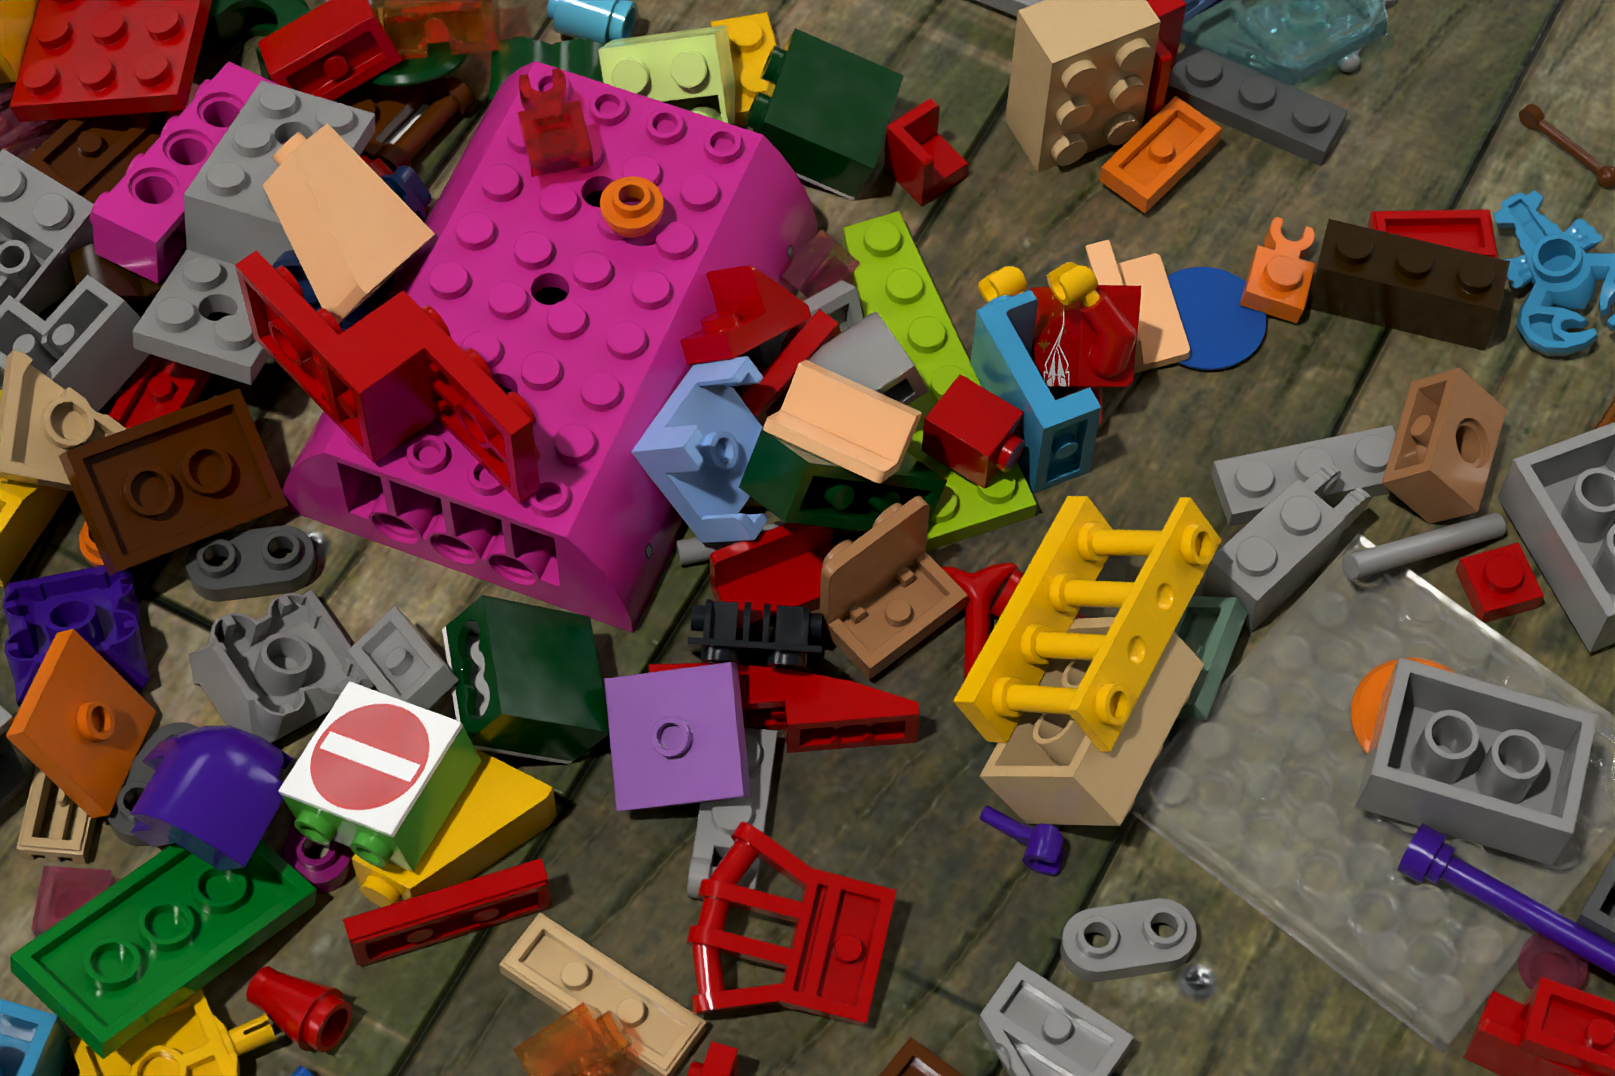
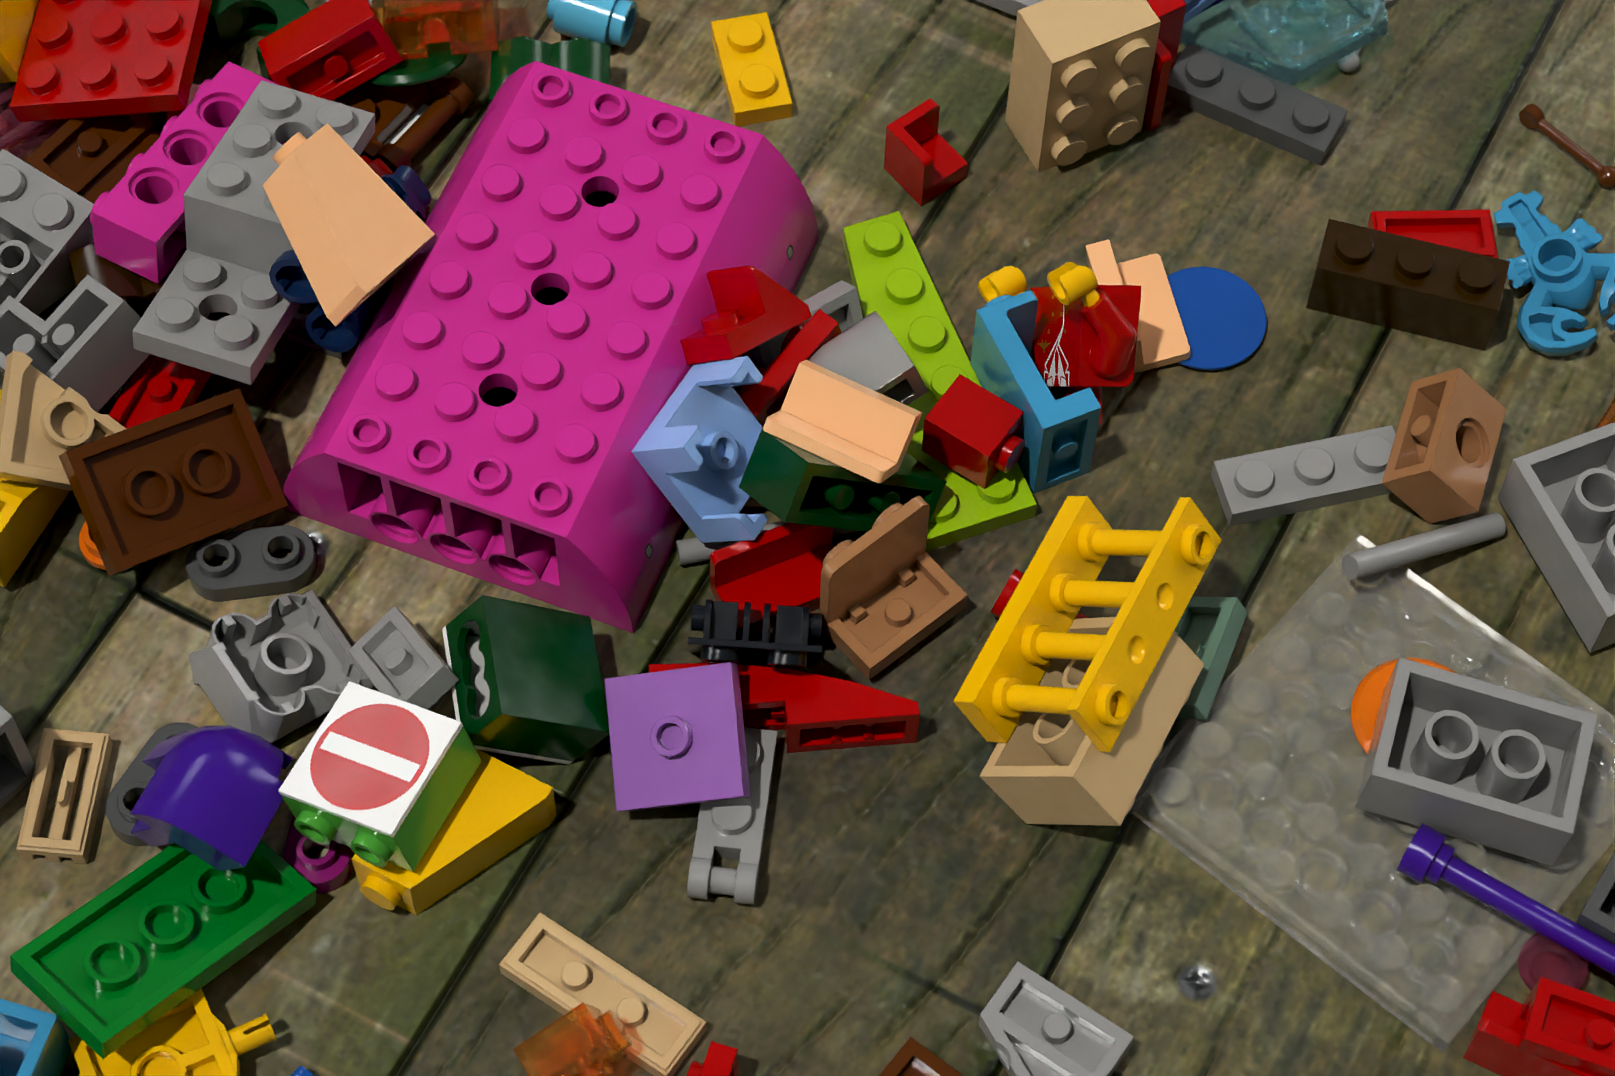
dark purple slope [3,565,149,707] -> none
orange plate [5,629,157,819] -> none
clear pink plate [31,866,116,937] -> none
red bracket [235,250,540,504] -> none
red cone [246,966,352,1053] -> none
red tile [343,858,552,967] -> none
clear red plate [518,68,594,177] -> none
yellowish green slope [598,25,735,125] -> none
orange plate [600,176,664,238] -> none
red plate [686,822,897,1026] -> none
dark green piece [744,28,904,201] -> none
clear pink plate [782,229,860,298] -> none
red piece [941,562,1018,681] -> none
dark purple hand [980,805,1065,876] -> none
light grey plate [1060,898,1197,982] -> none
orange plate [1099,96,1222,213] -> none
light grey hinge [1203,461,1372,633] -> none
orange plate [1239,217,1315,324] -> none
red plate [1455,542,1544,624] -> none

